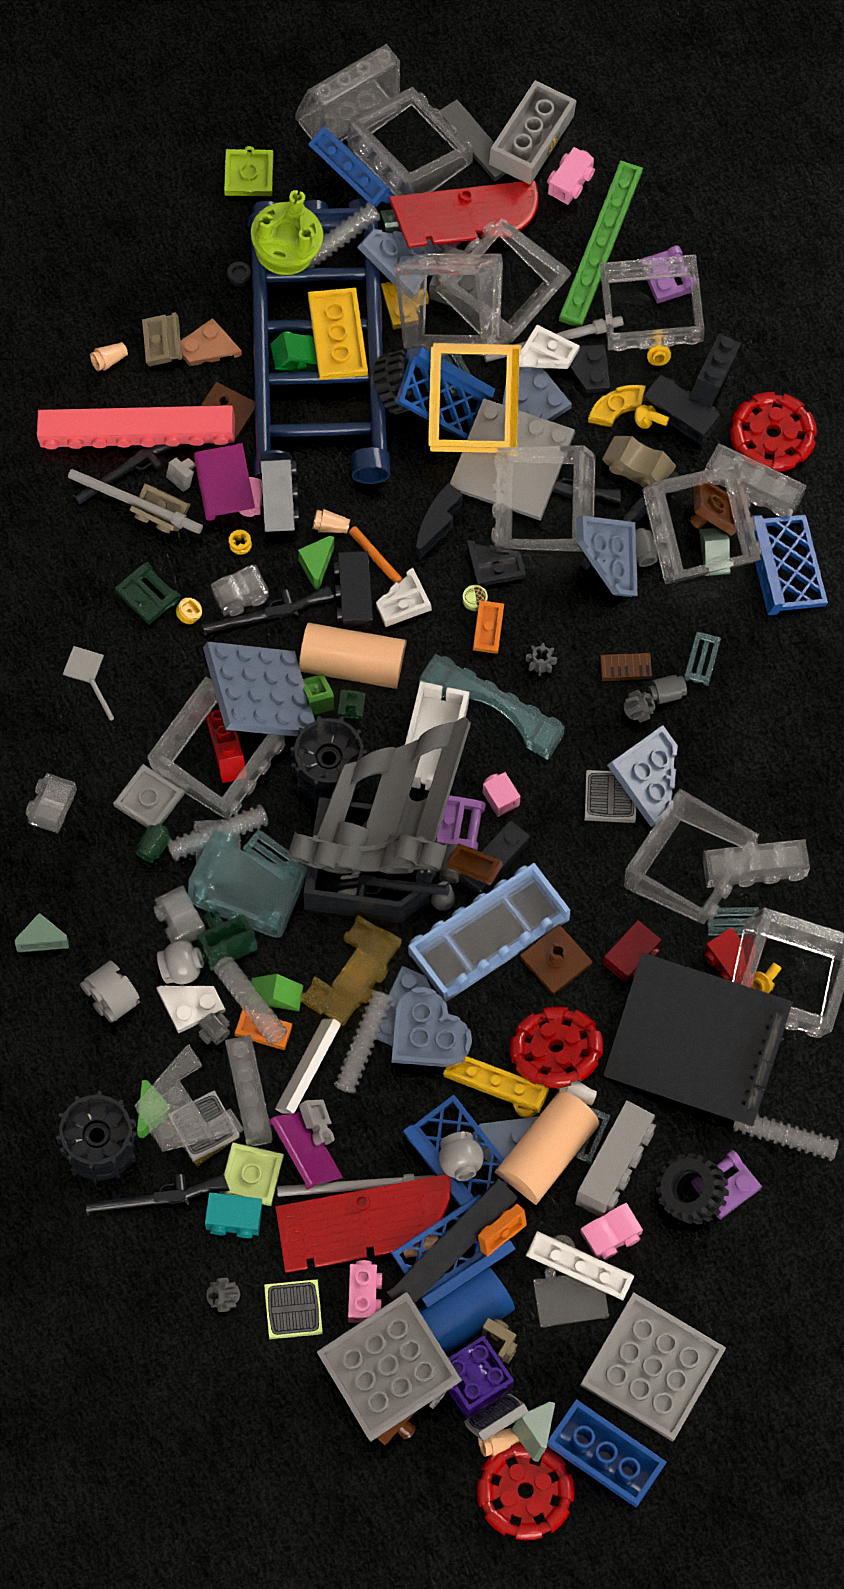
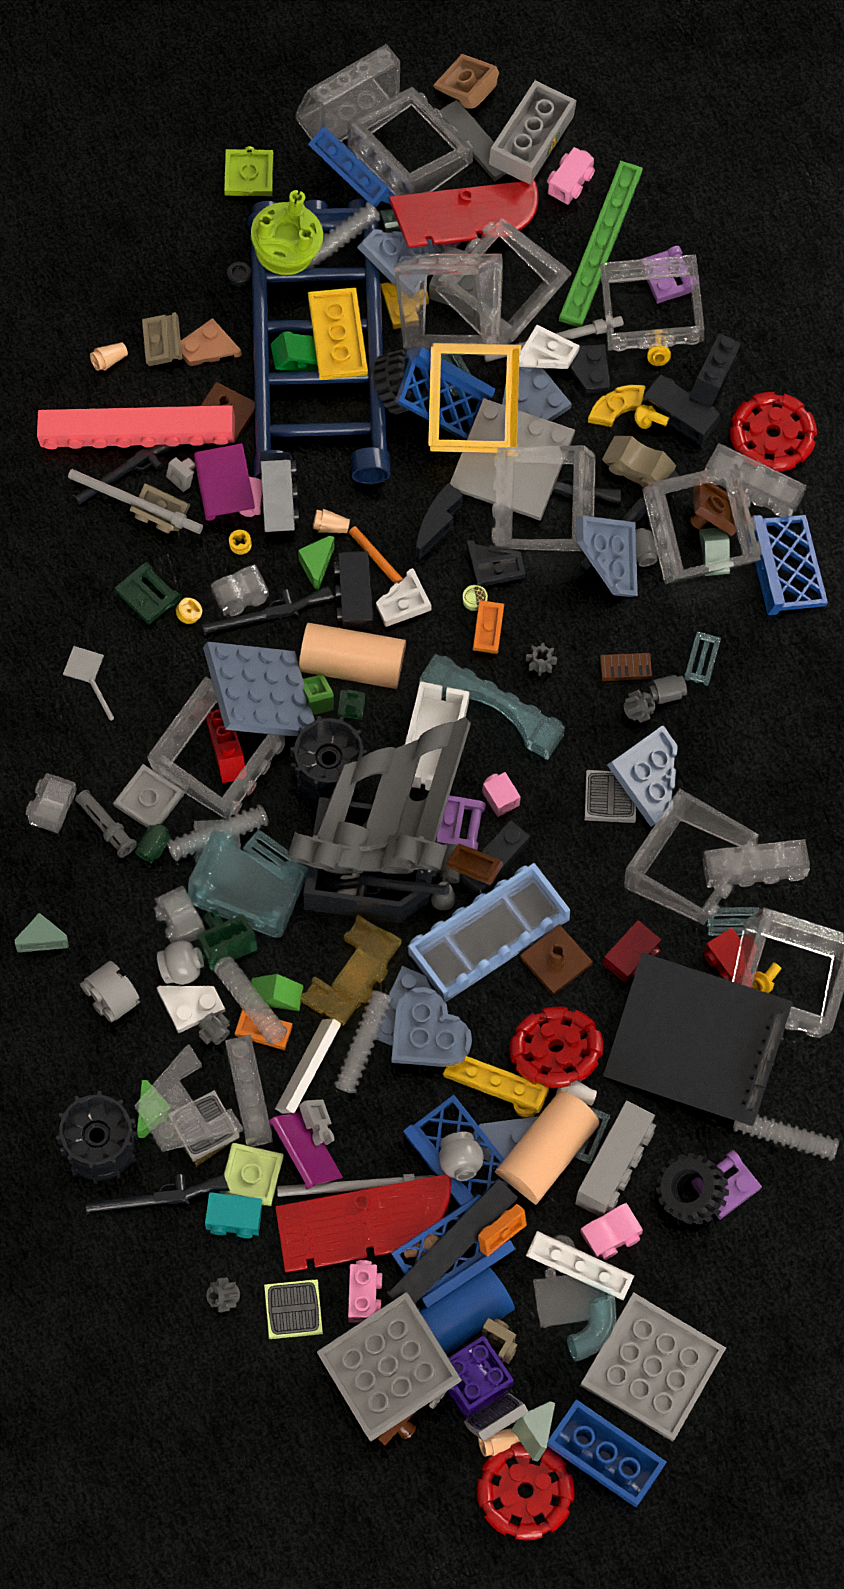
none -> dark grey pin [75,790,137,858]
none -> medium nougat slope [434,54,499,109]
none -> clear light blue cylinder [567,1295,616,1361]

